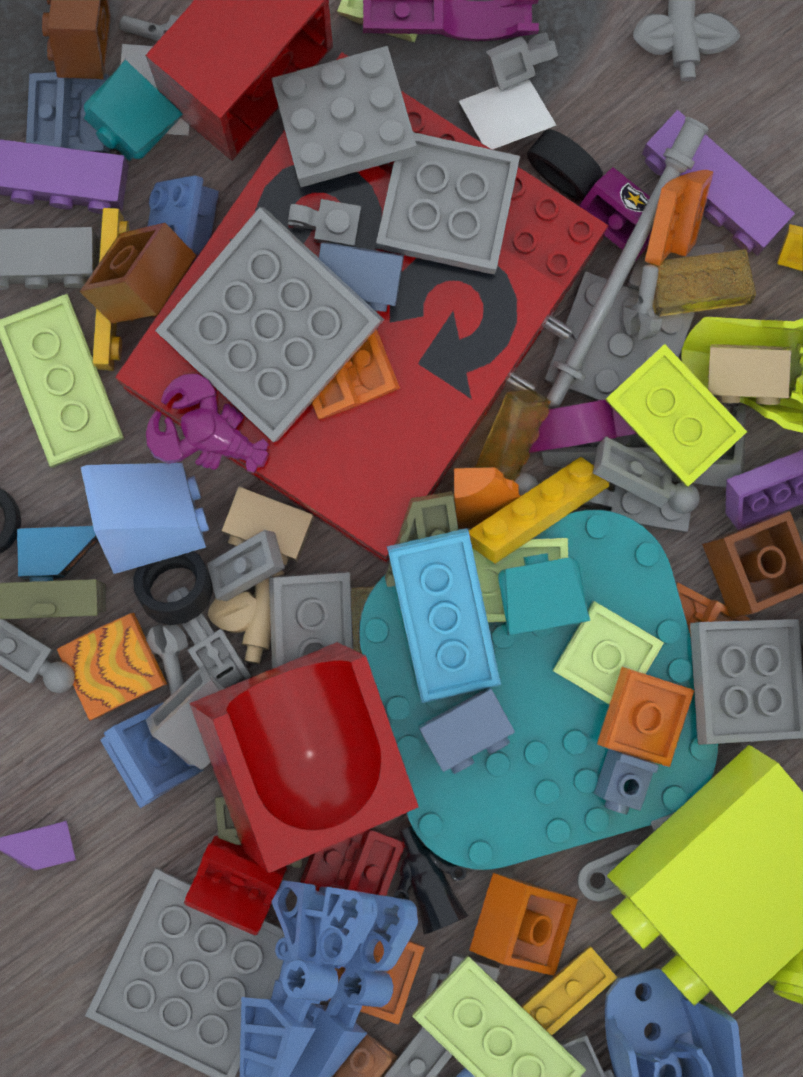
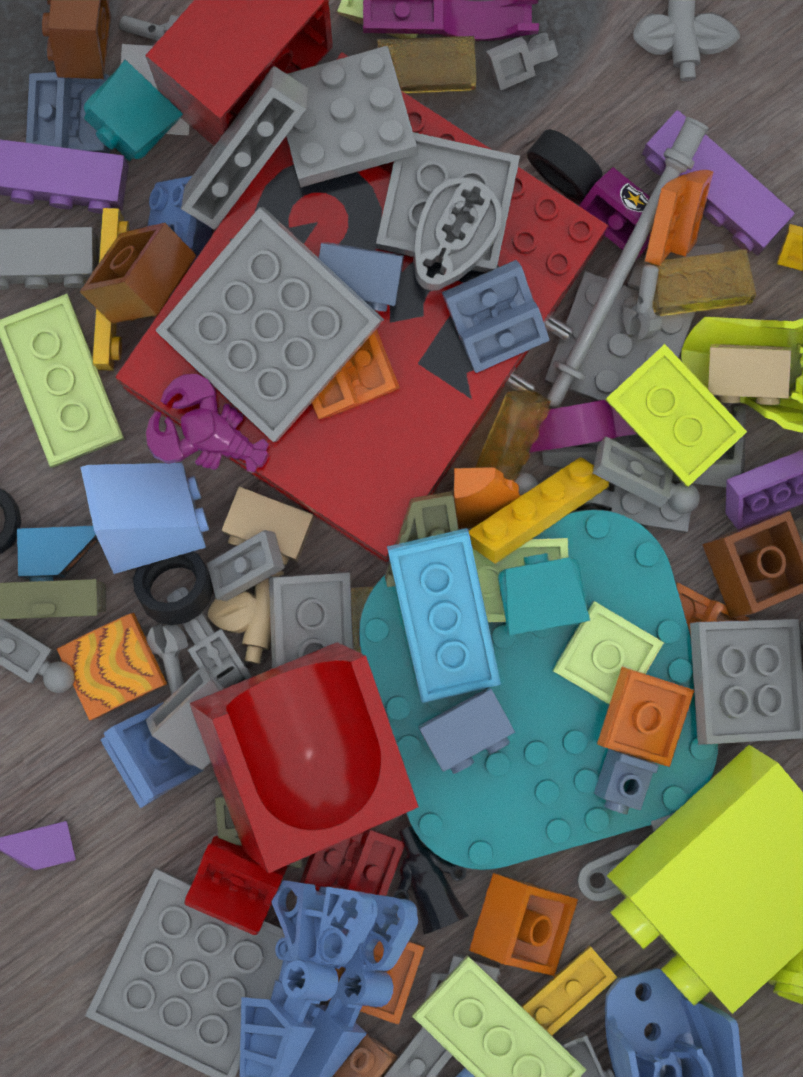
light grey plate [288,199,361,247] -> none
white sticker [459,79,556,150] -> none
none -> light grey brick [181,66,308,230]
none -> clear yellow piece [377,36,476,93]
none -> light grey piece [413,177,502,291]
none -> sand blue slope [442,260,550,373]

